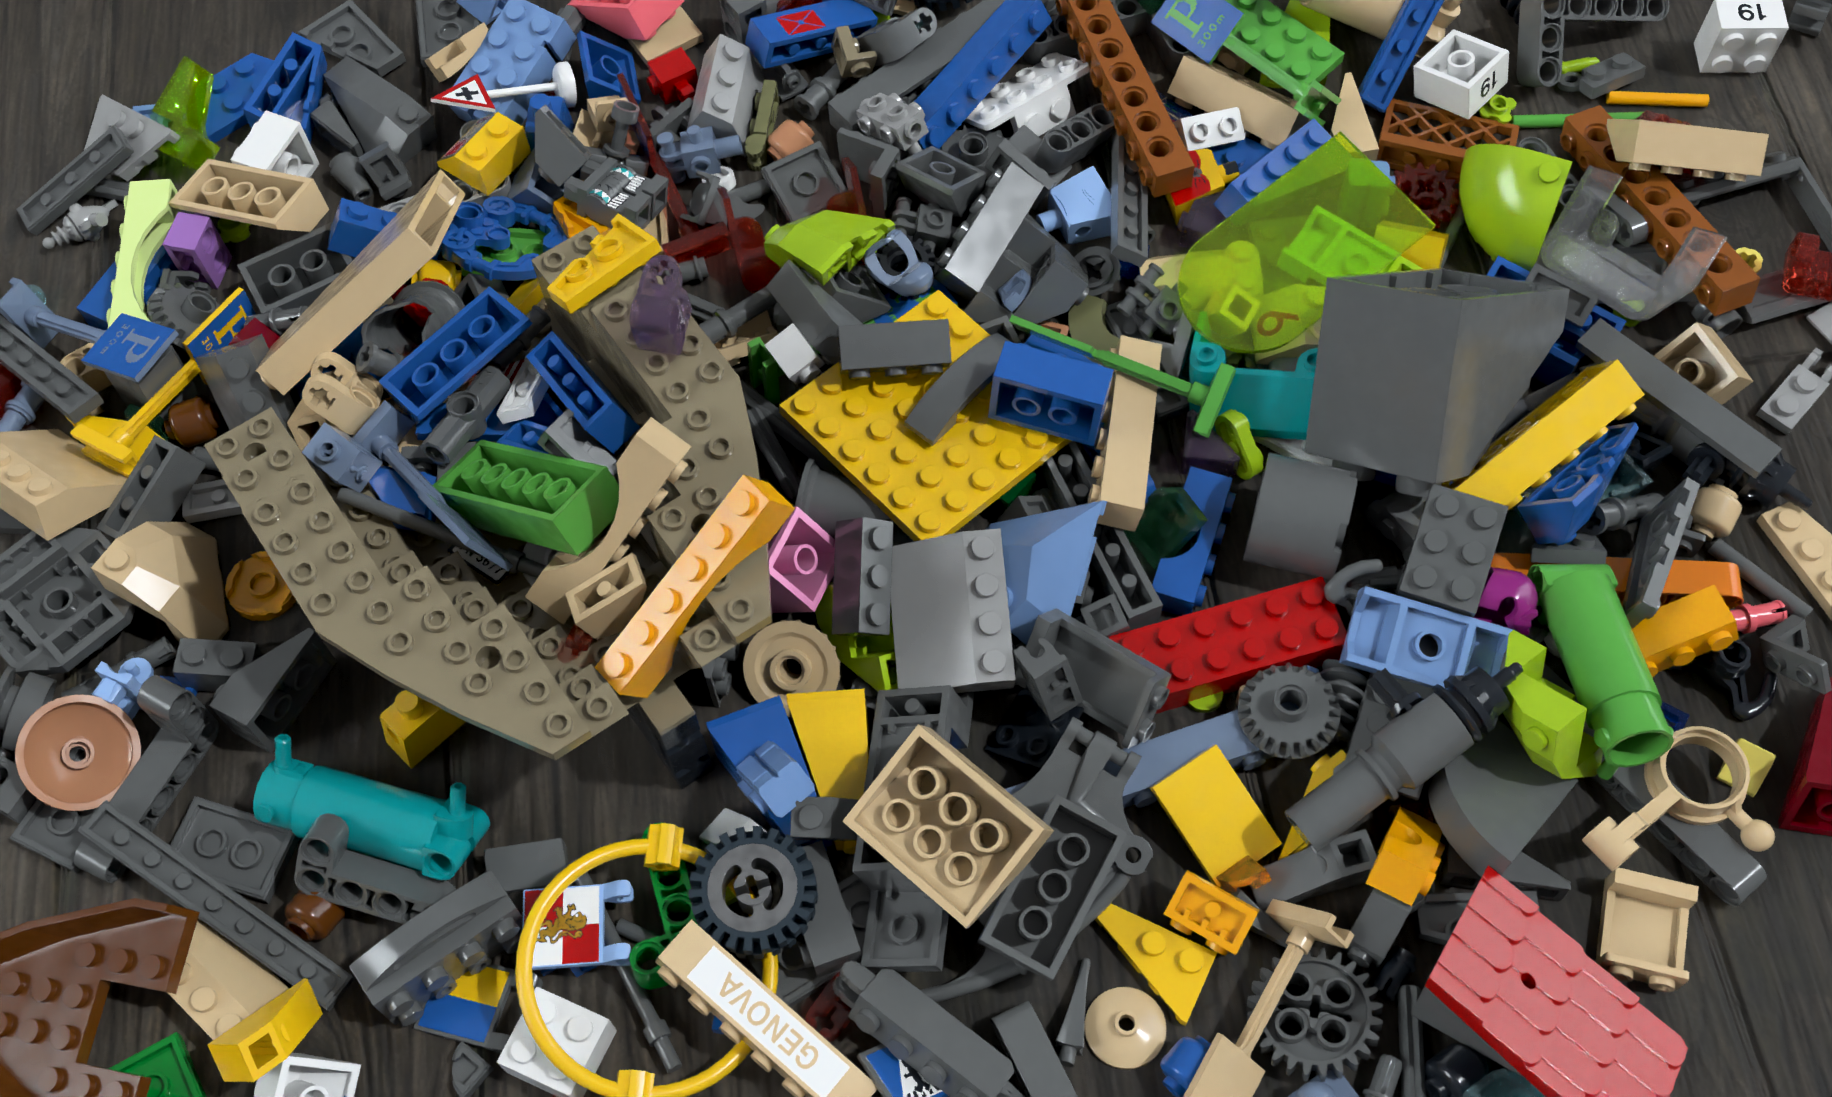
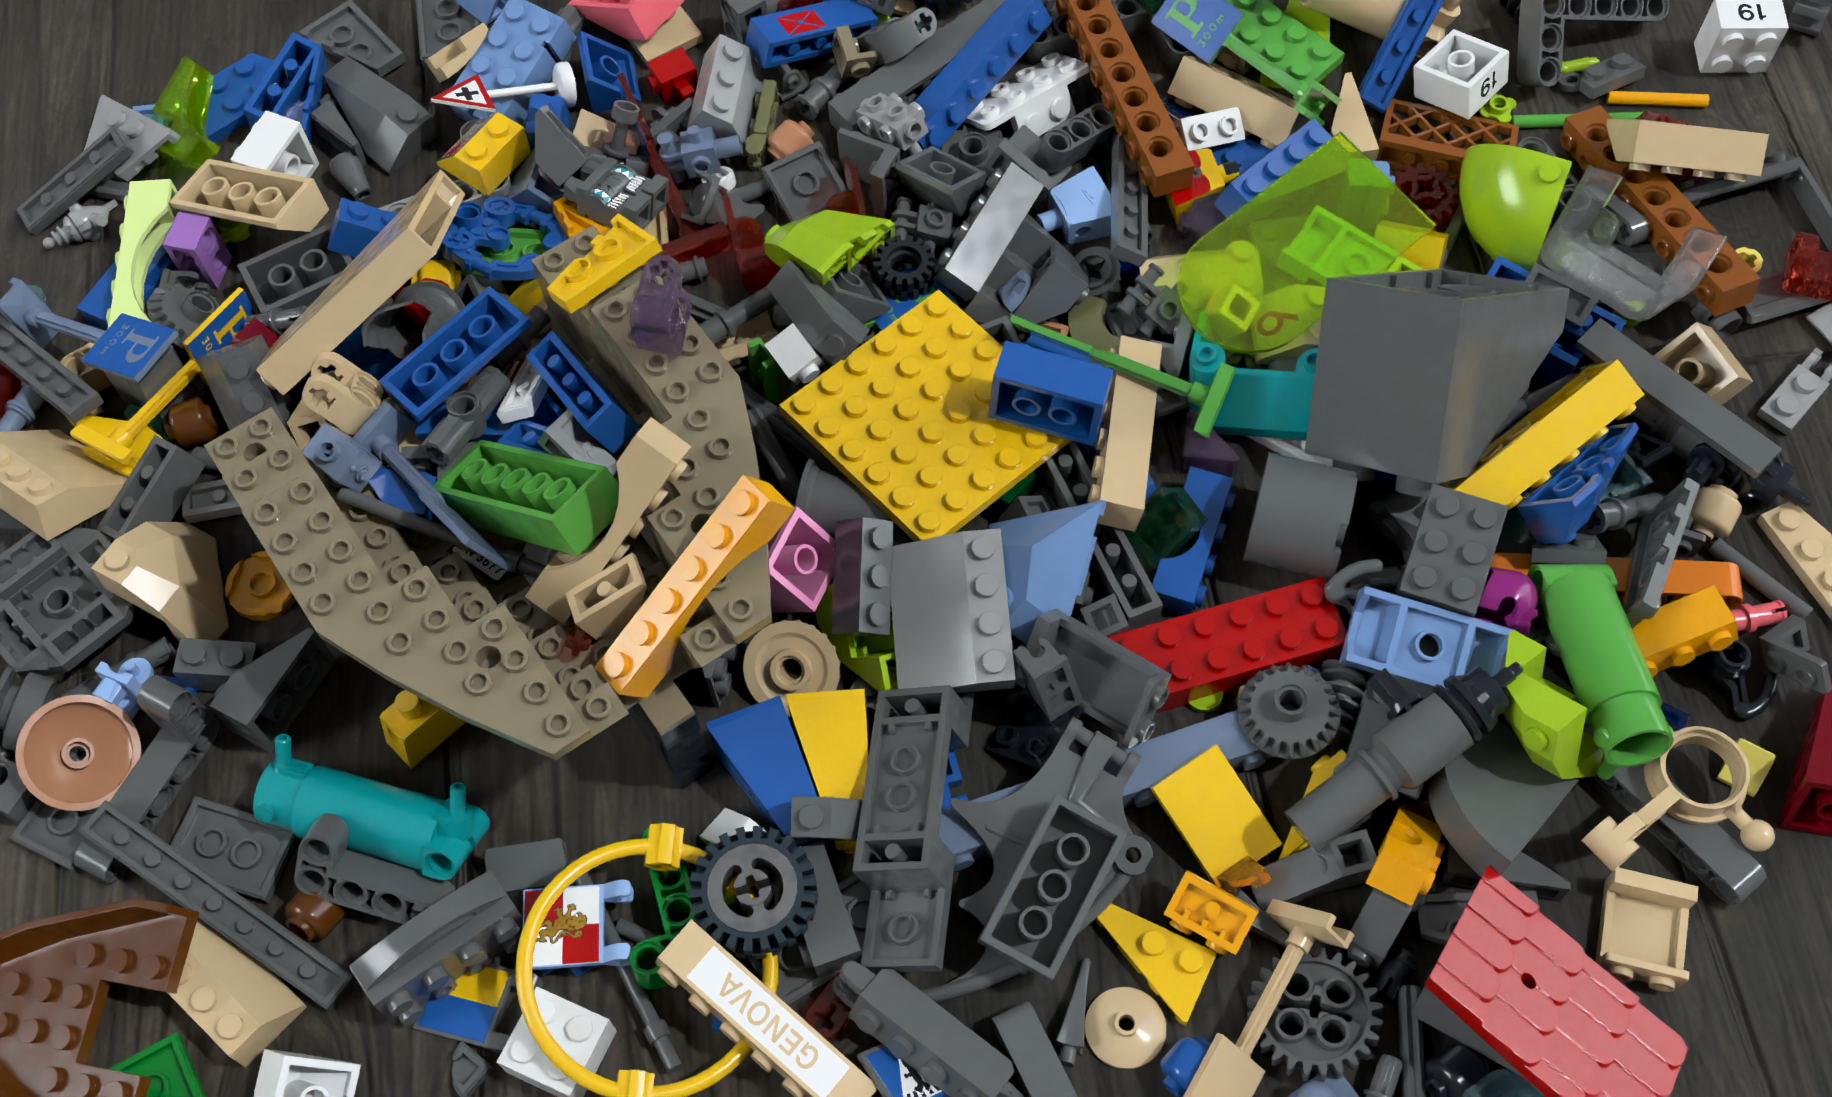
yellow slope [207,978,323,1082] -> none
dark grey bush [355,341,405,377] -> none
dark grey bracket [359,141,412,201] -> none
tan bracket [587,95,628,133] -> none
medium blue brick [736,740,815,818] -> none
dark grey brick [837,319,952,380] -> none
tan slope [843,724,1054,929] -> none
sand blue piece [864,229,933,297] -> none
dark grey slope [904,333,1011,446] -> none
lime plate [1214,409,1263,480] -> none

